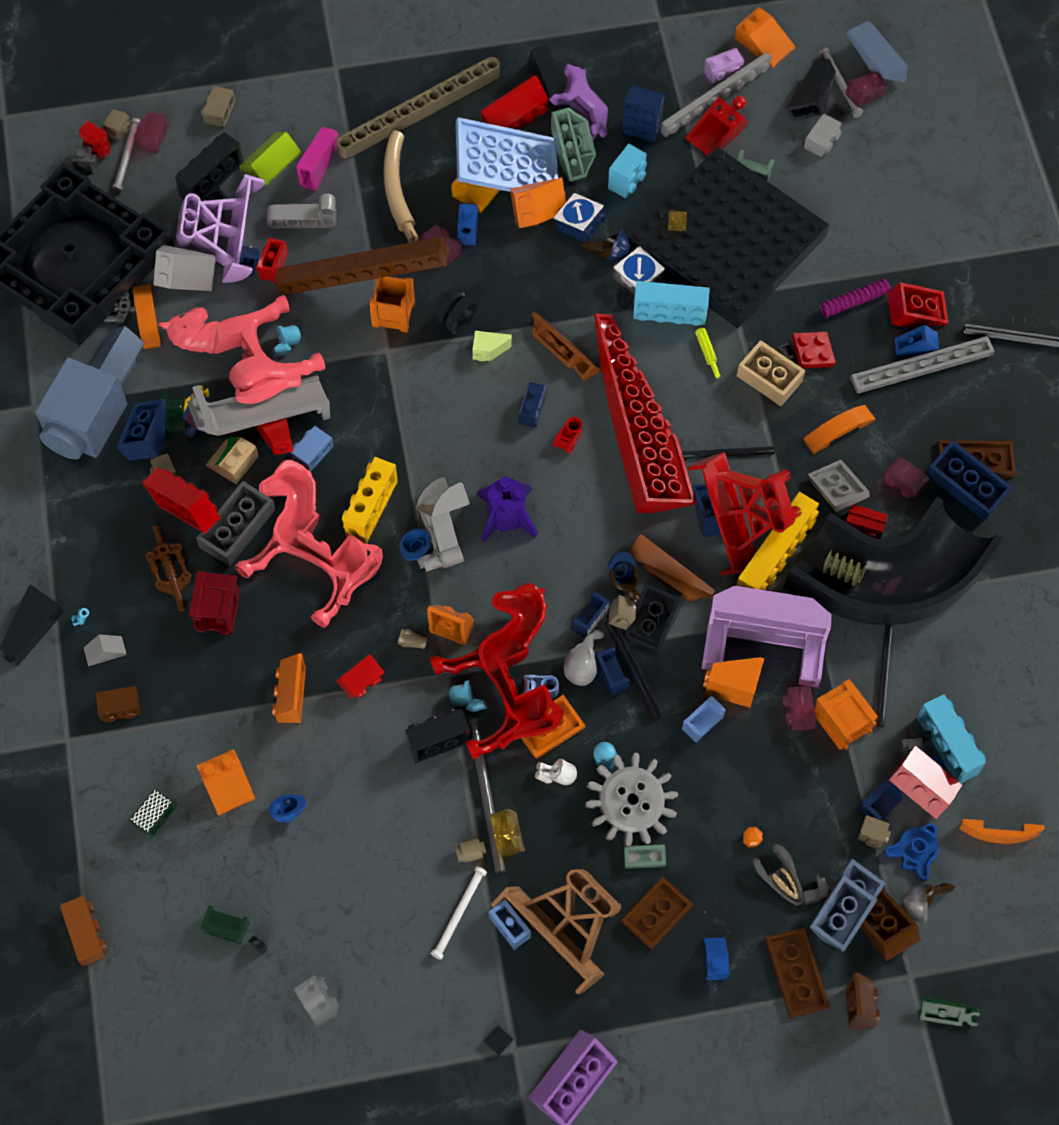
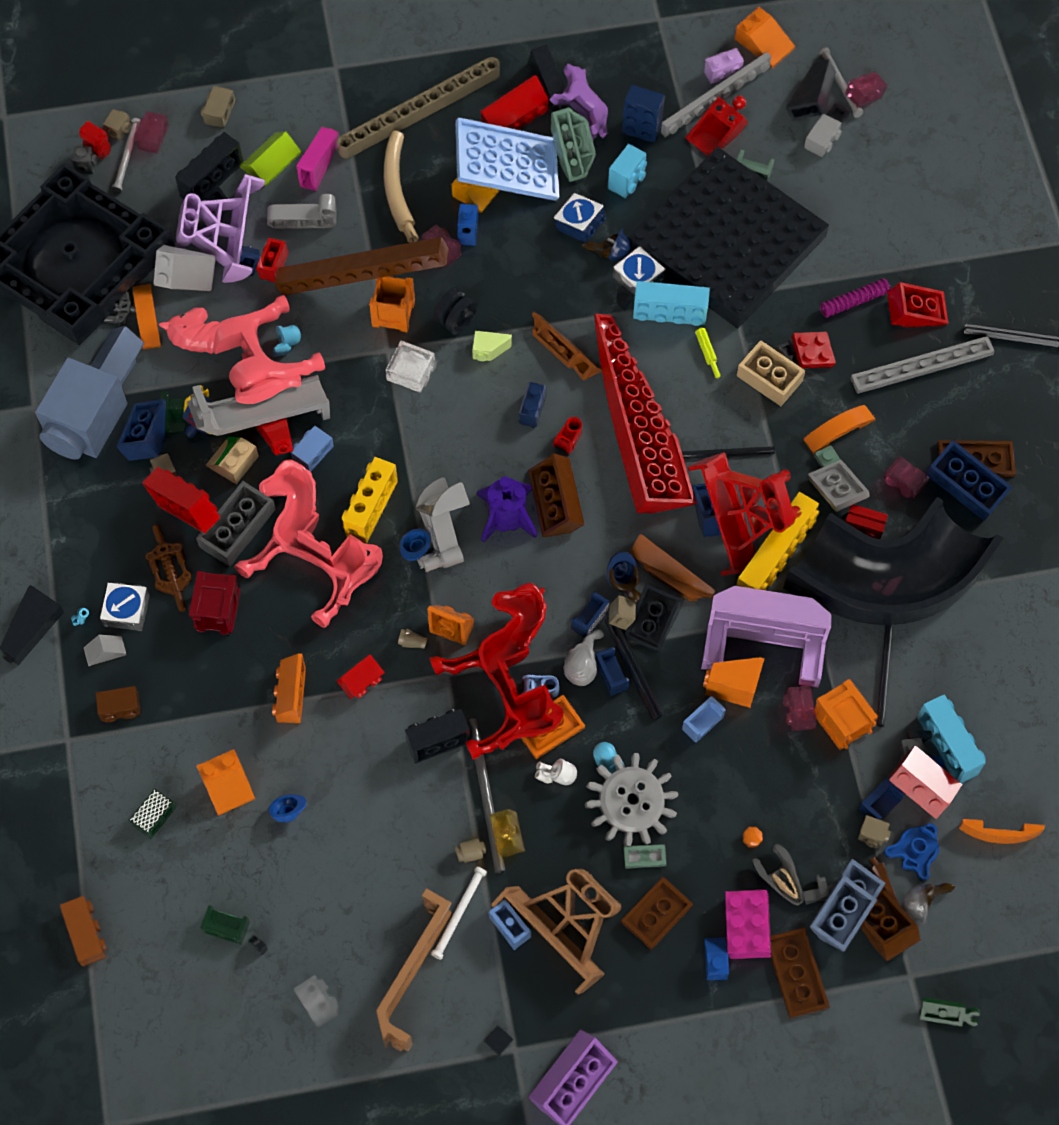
medium azure piece [449,680,487,712] -> none
orange slope [510,177,566,228] -> none
clear yellow plate [668,211,687,231] -> none
olive piece [823,550,867,586] -> none
reddish brown slope [845,973,880,1029] -> none
sand blue slope [846,21,908,82] -> none
blue slope [894,325,939,355] -> none
none -> piece [100,583,150,631]
none -> medium nougat panel [376,888,453,1051]
none -> clear piece [386,341,437,392]
none -> reddish brown slope [528,454,585,537]
none -> dark pink brick [725,890,771,959]
none -> sand green plate [814,445,841,468]
none -> reddish brown piece [868,857,901,907]

